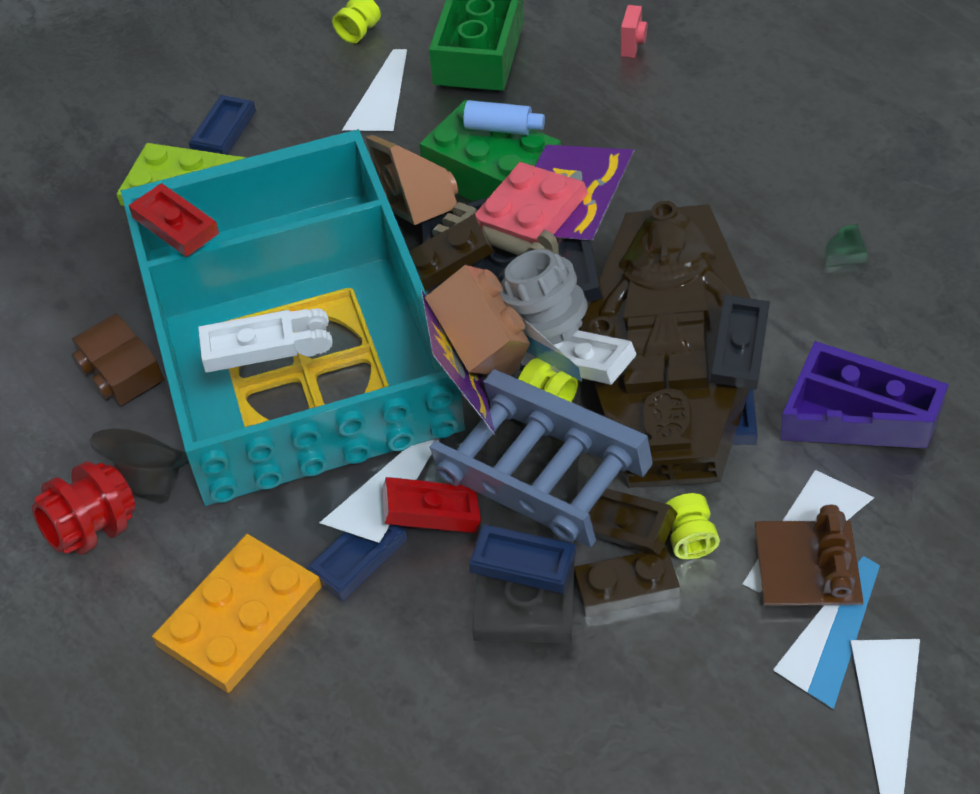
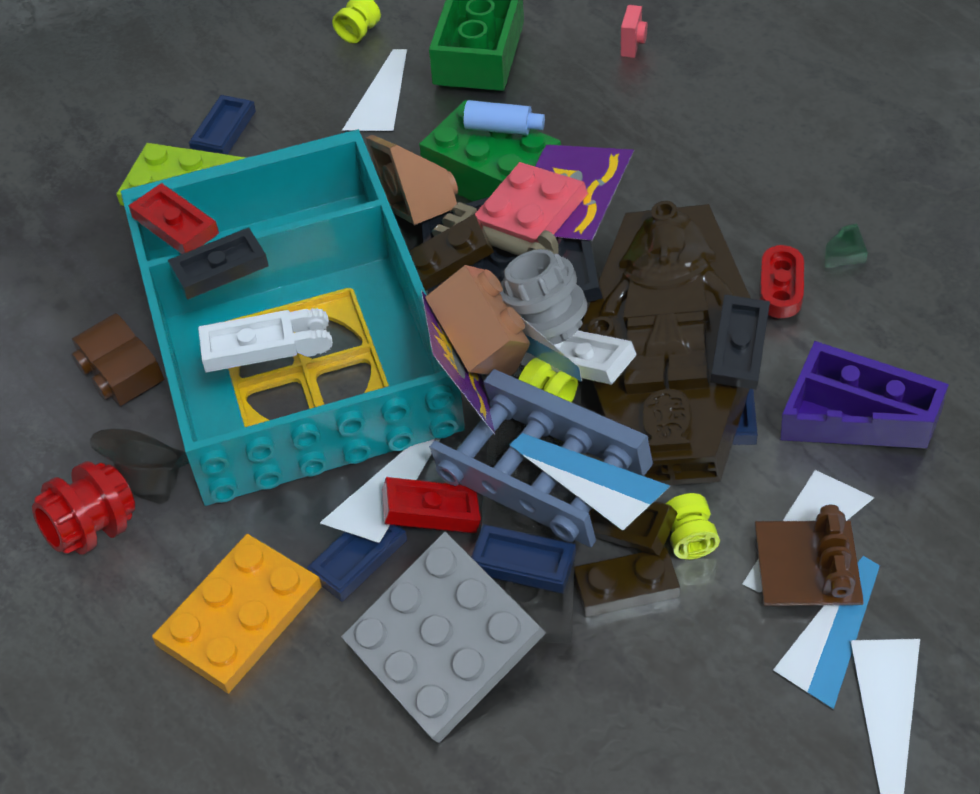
none -> black plate [168,227,269,300]
none -> light grey plate [341,532,546,743]
none -> sticker [509,433,670,530]
none -> red plate [759,245,804,318]

